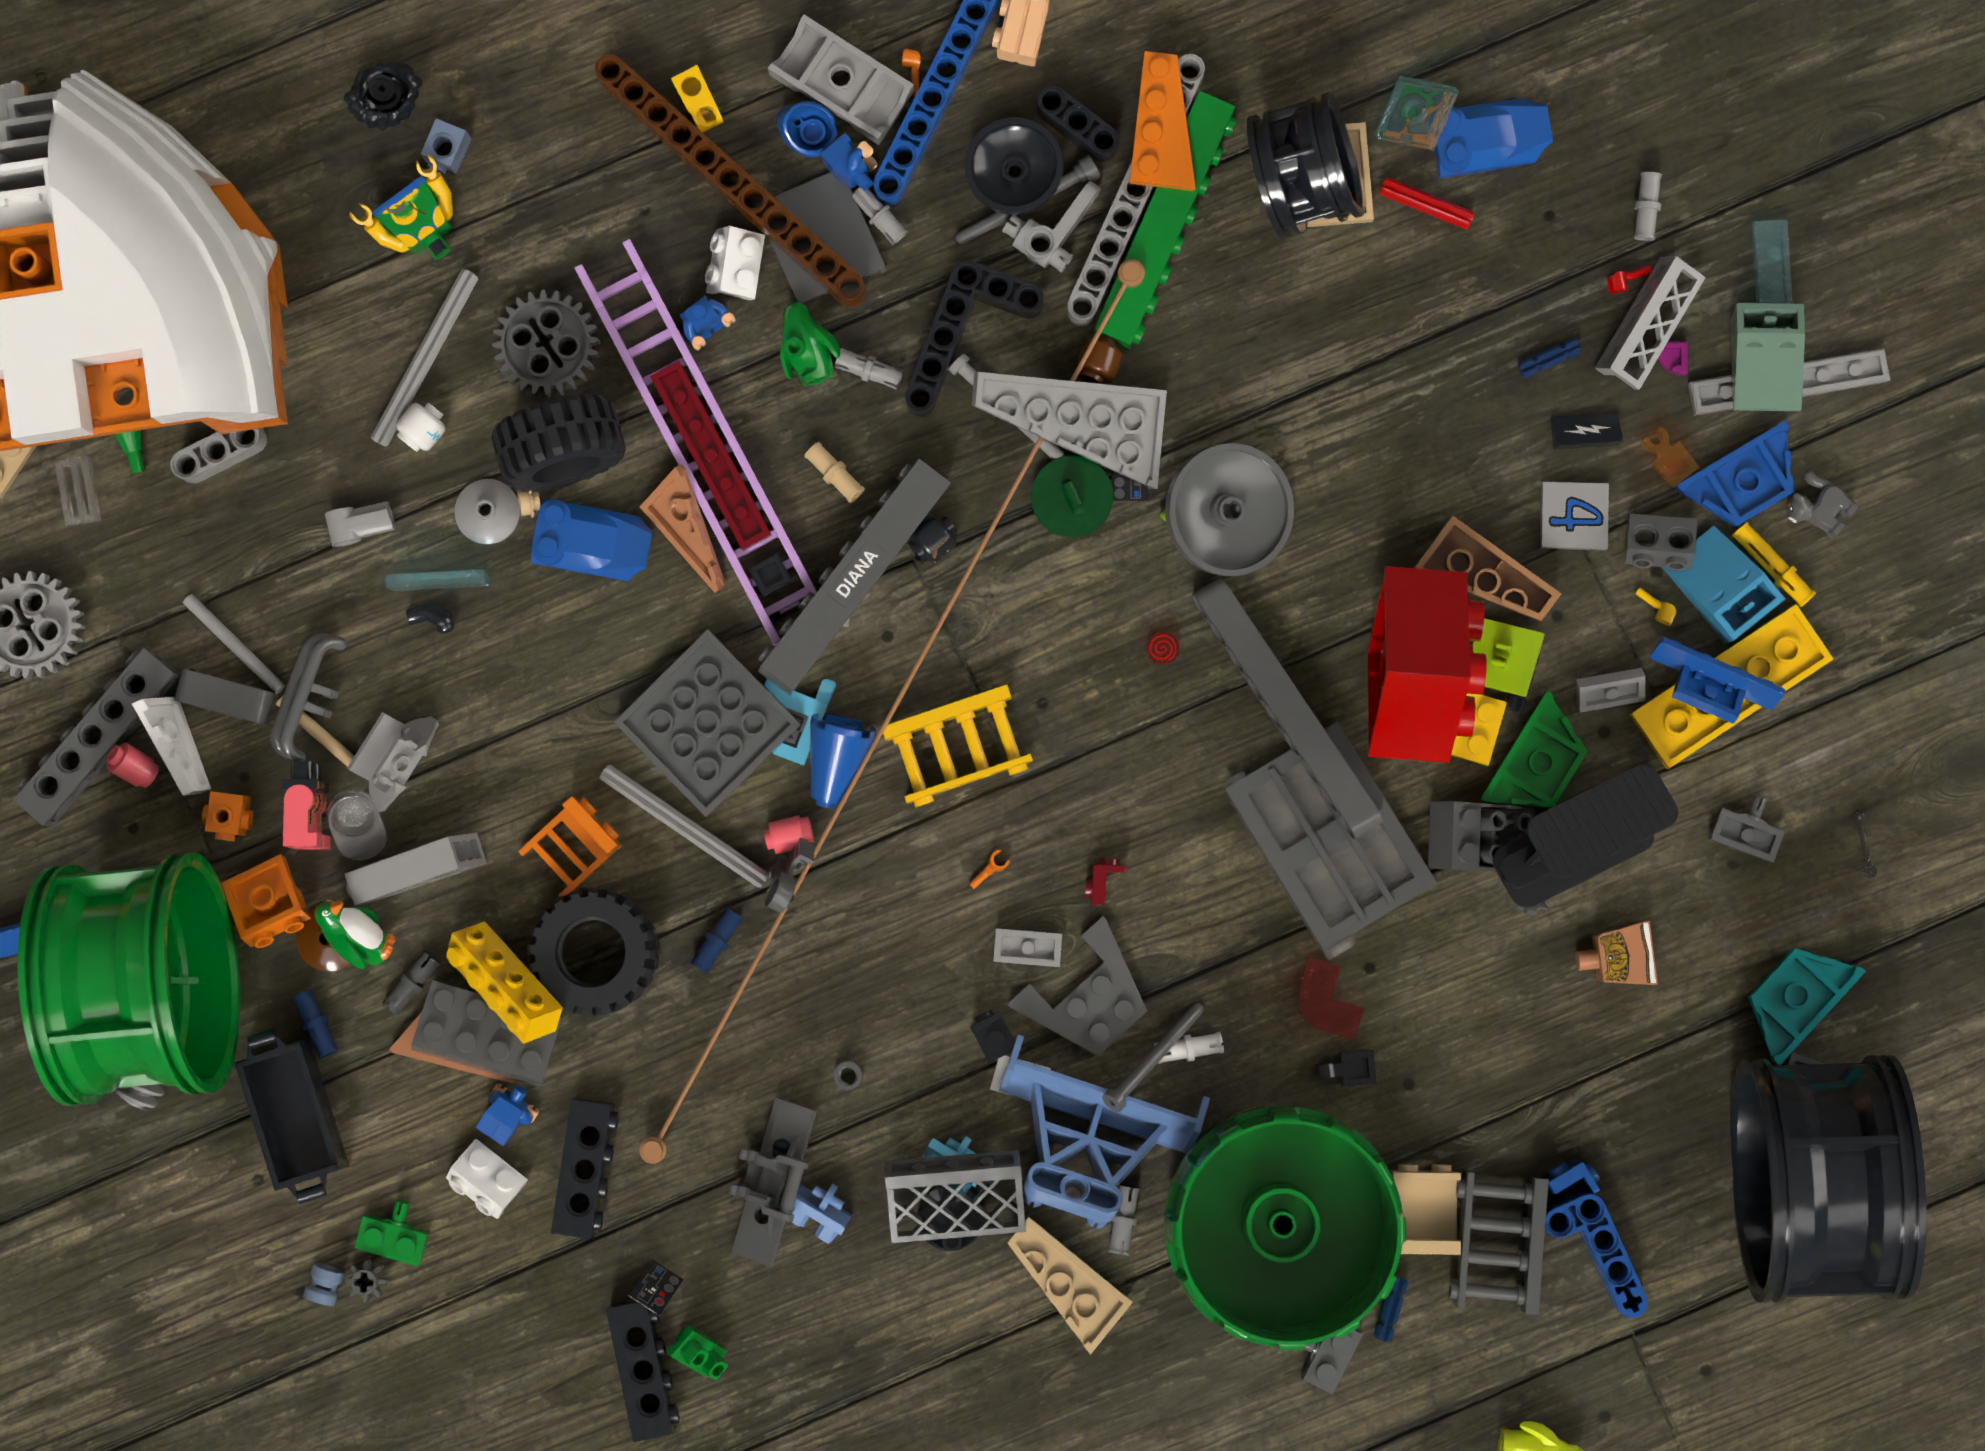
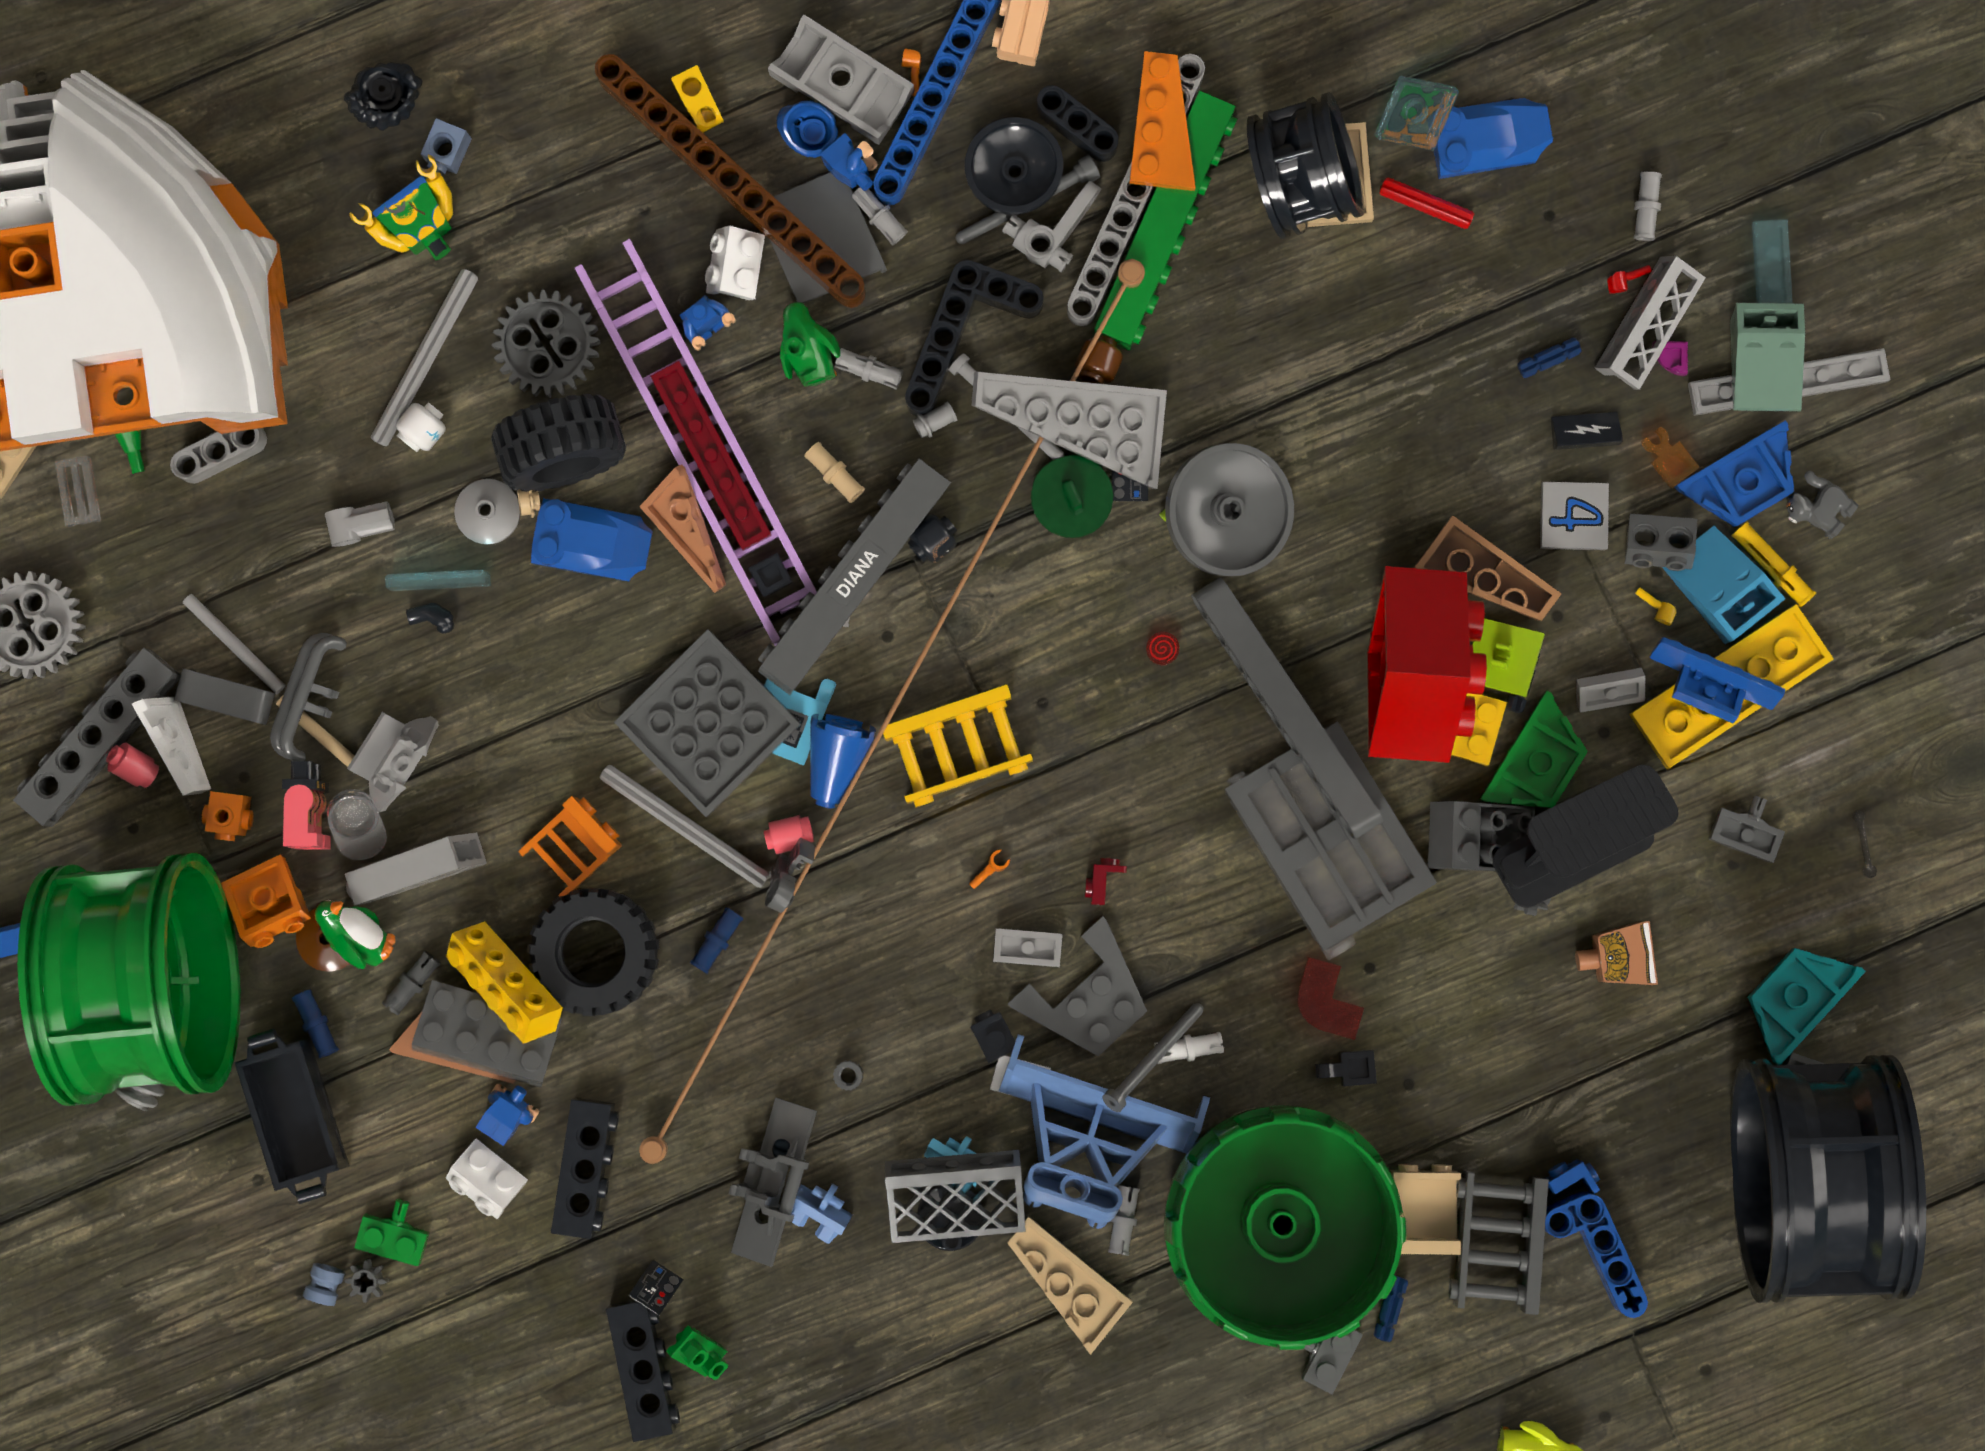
none -> light grey pin [913,402,957,438]

